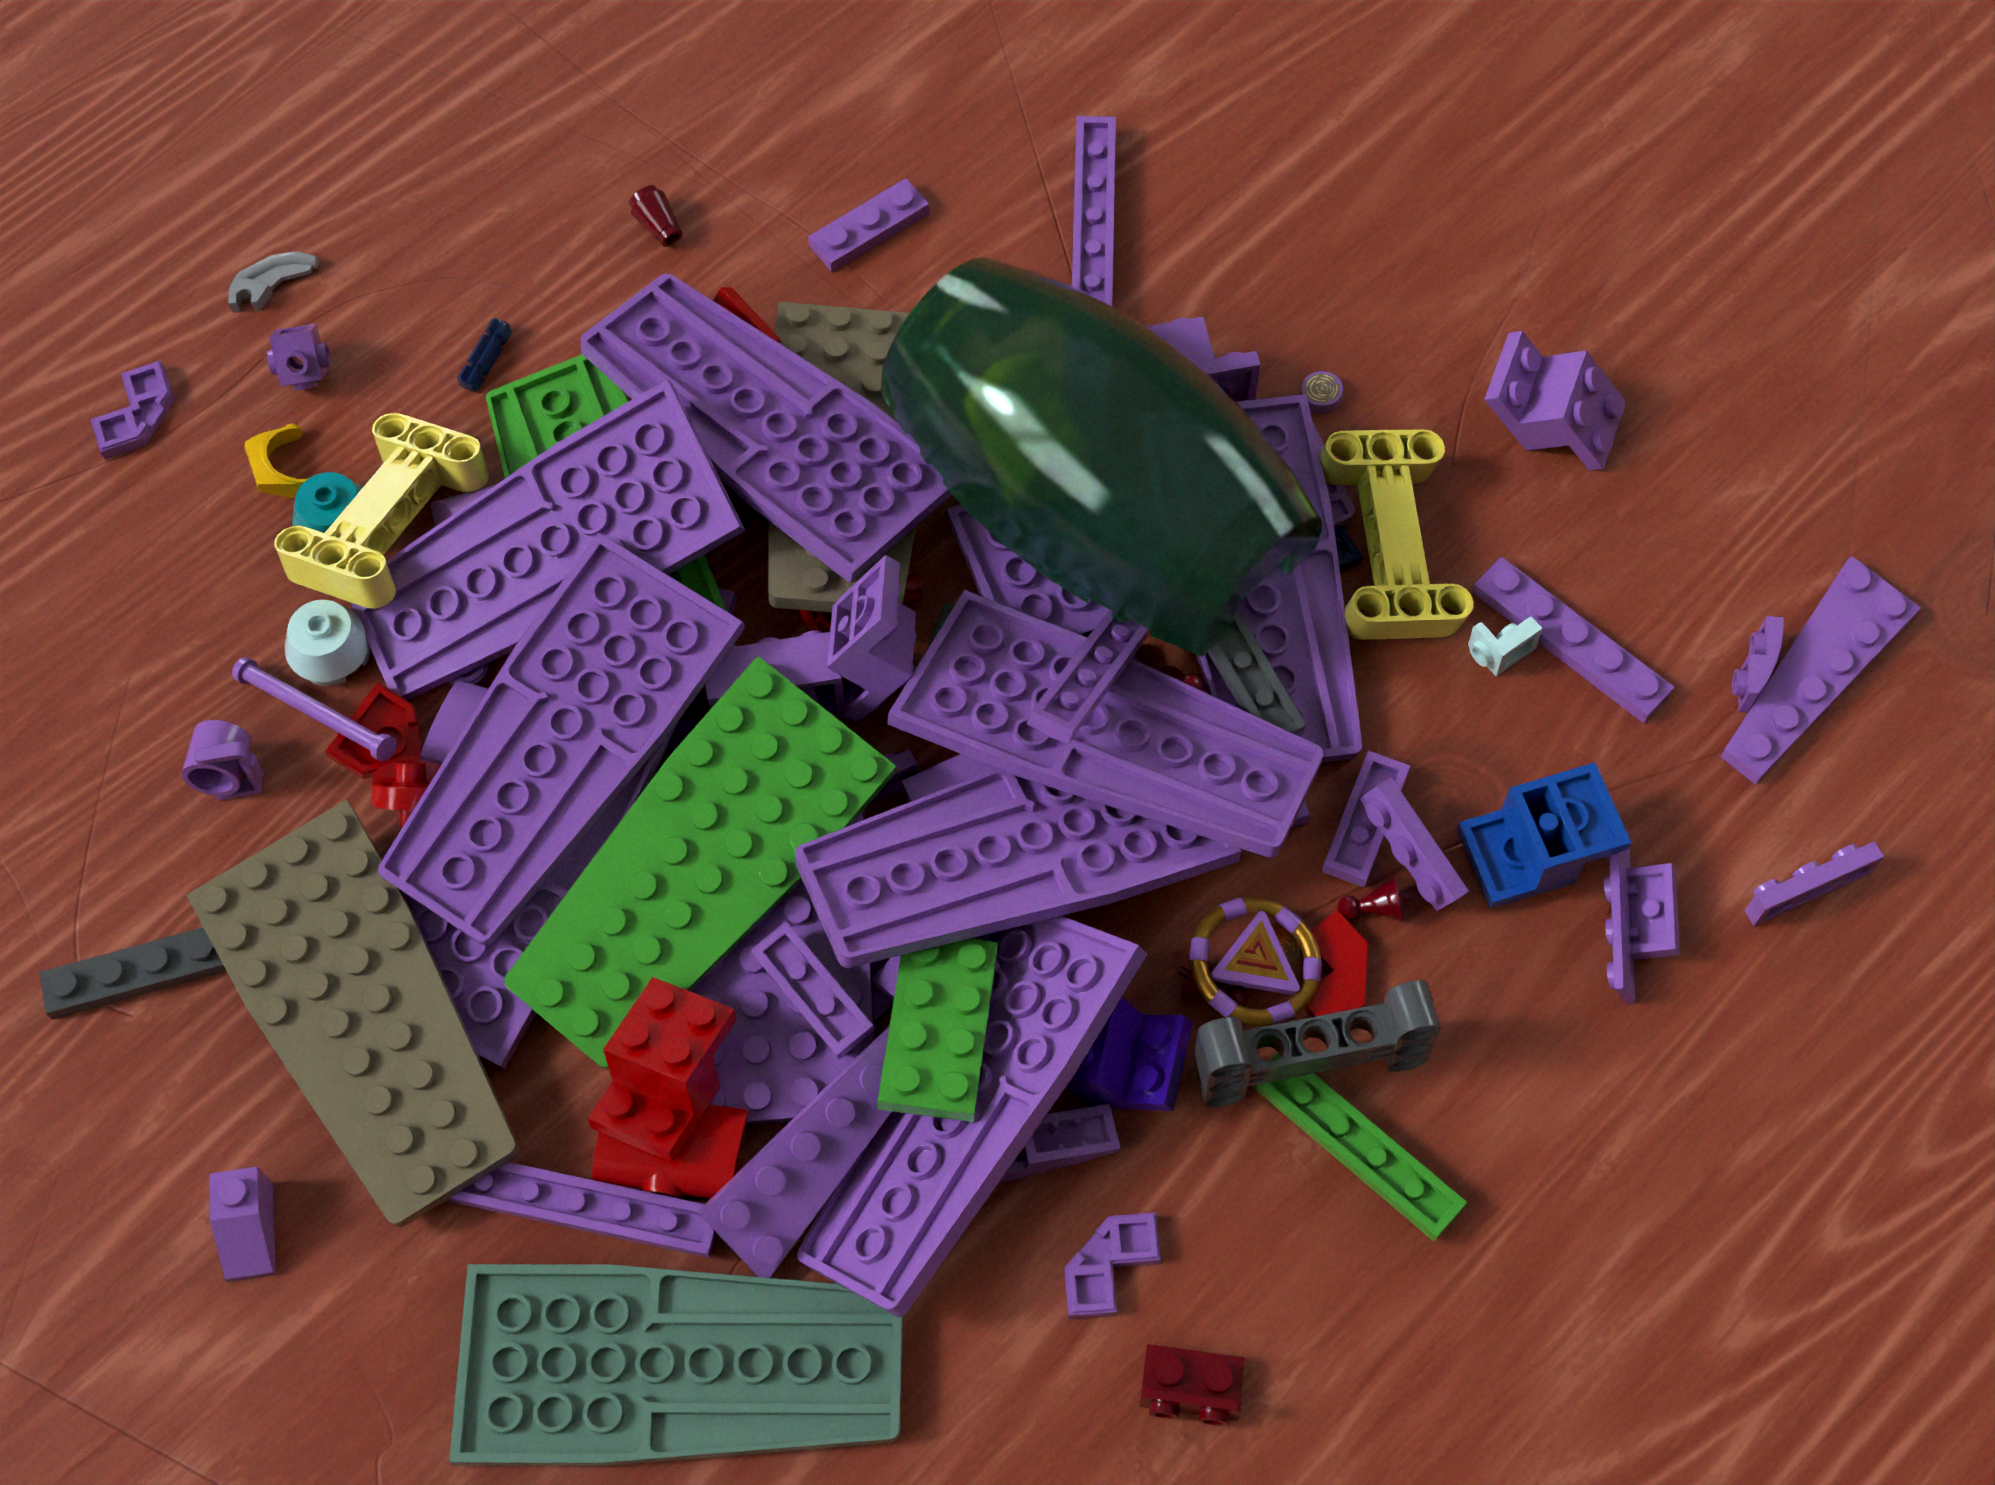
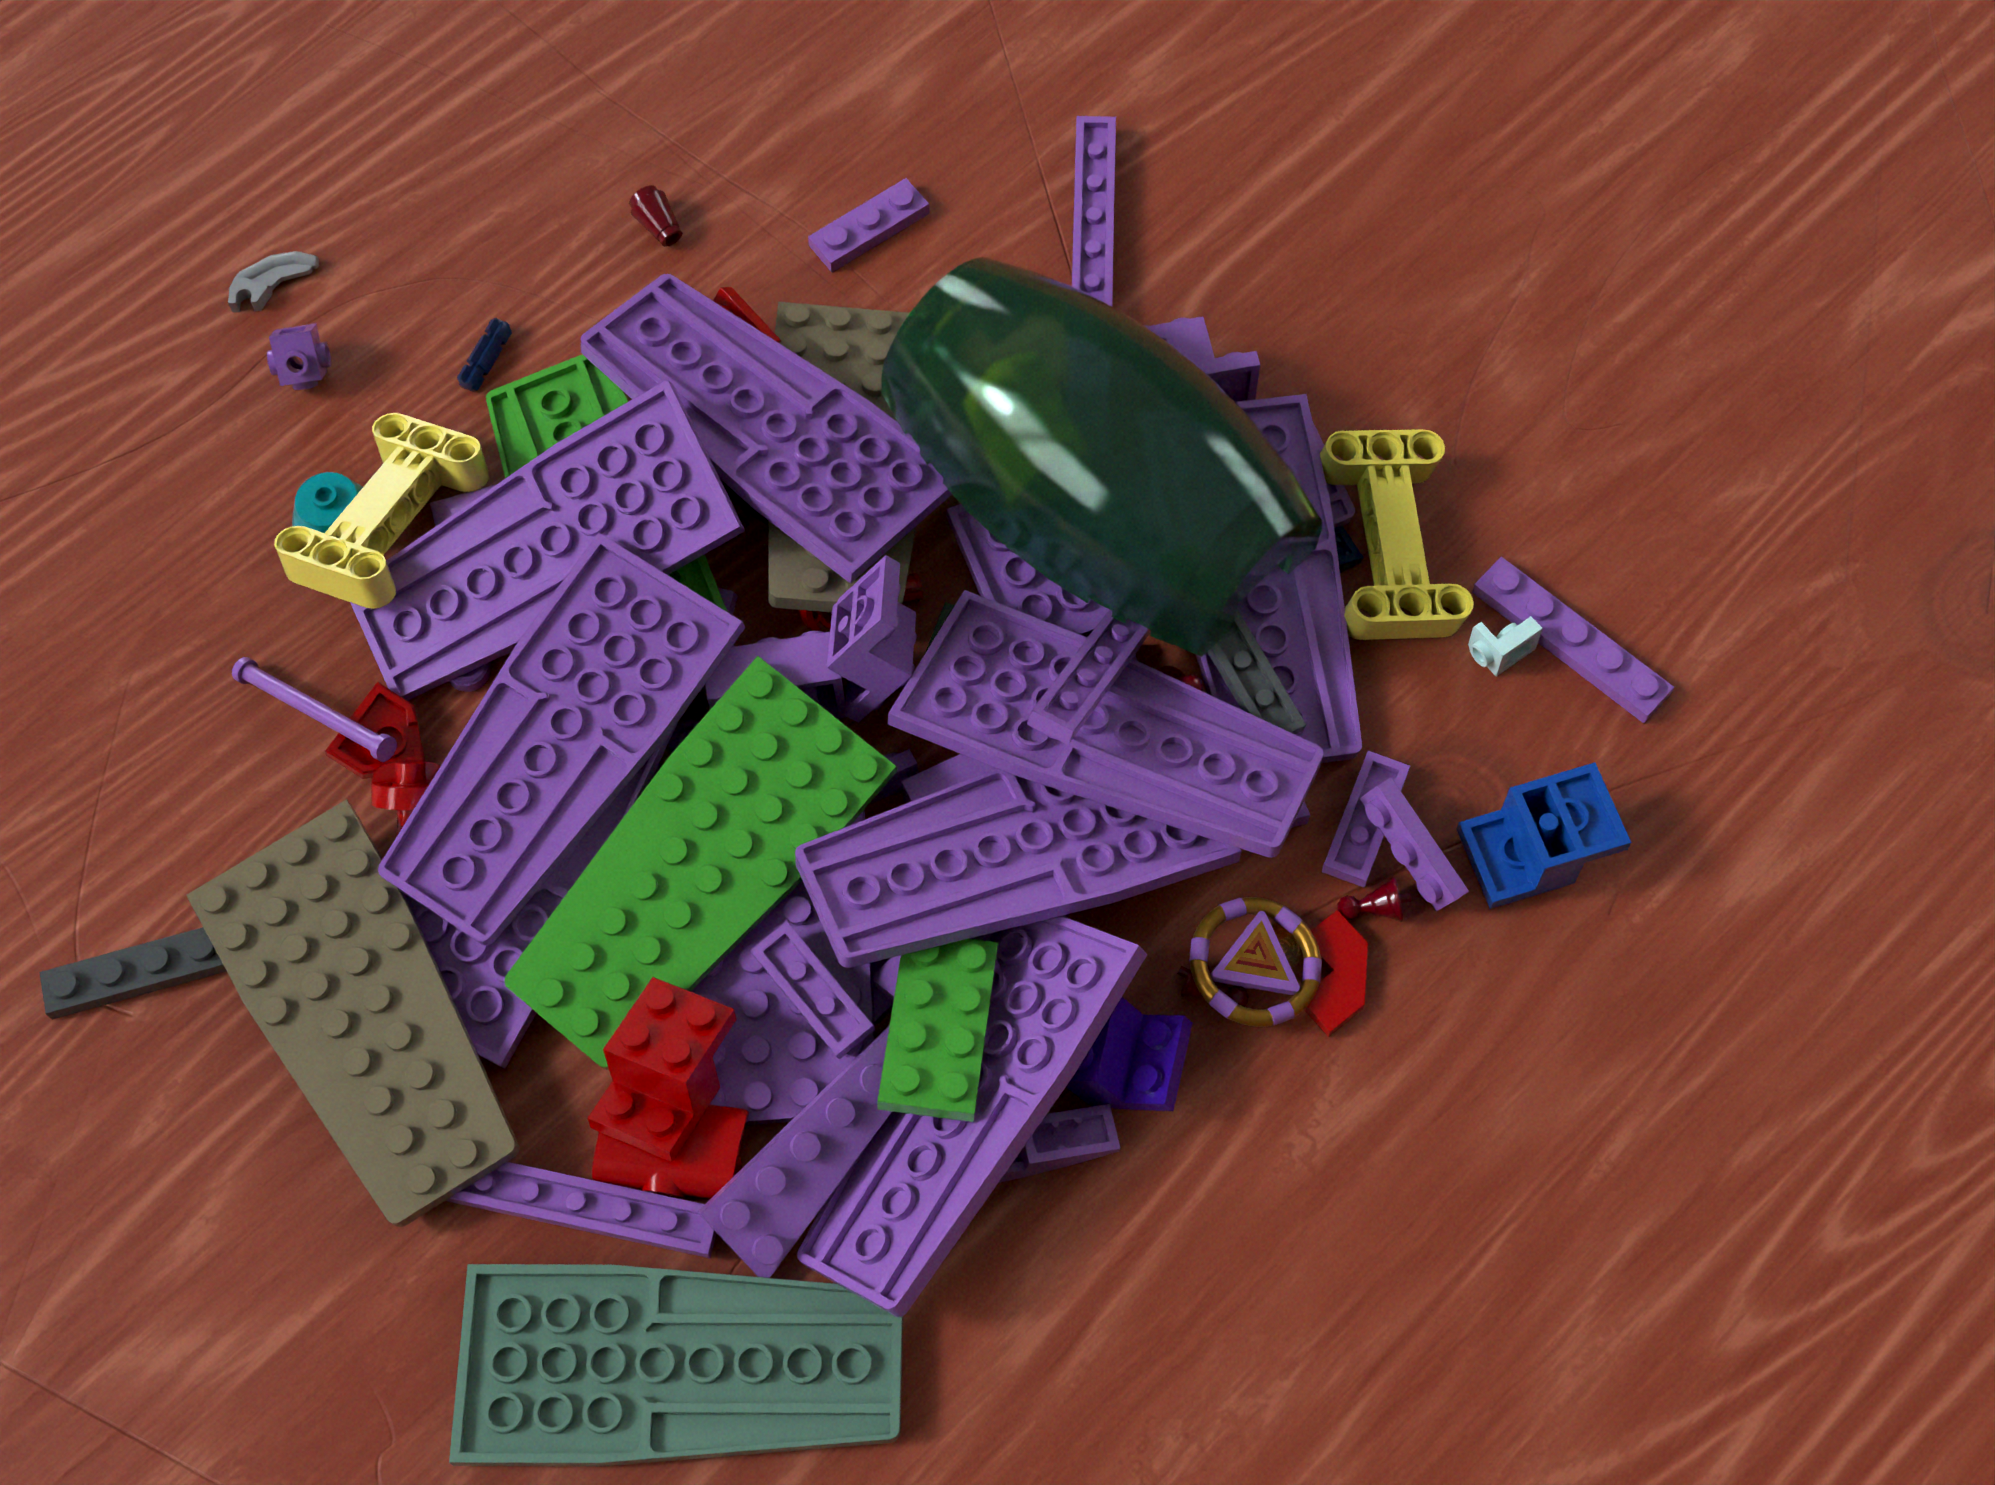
medium lavender tile [90,360,175,459] -> none
medium lavender piece [181,720,264,800] -> none
medium lavender slope [209,1167,276,1282] -> none
yellow helmet [244,424,309,498] -> none
light aqua cone [284,600,371,686] -> none
medium lavender slope [420,680,488,766] -> none
medium lavender tile [1064,1212,1161,1319] -> none
dark red bracket [1139,1344,1245,1426] -> none
dark grey beam [1193,980,1441,1108] -> none
bright green plate [1251,1052,1467,1242] -> none
tile [1301,371,1343,414] -> none
medium lavender bracket [1484,331,1626,470] -> none
medium lavender bracket [1604,828,1680,1004] -> none
medium lavender wing [1720,555,1921,785] -> none
medium lavender slope [1732,616,1784,713] -> none
medium lavender plate [1744,841,1884,926] -> none

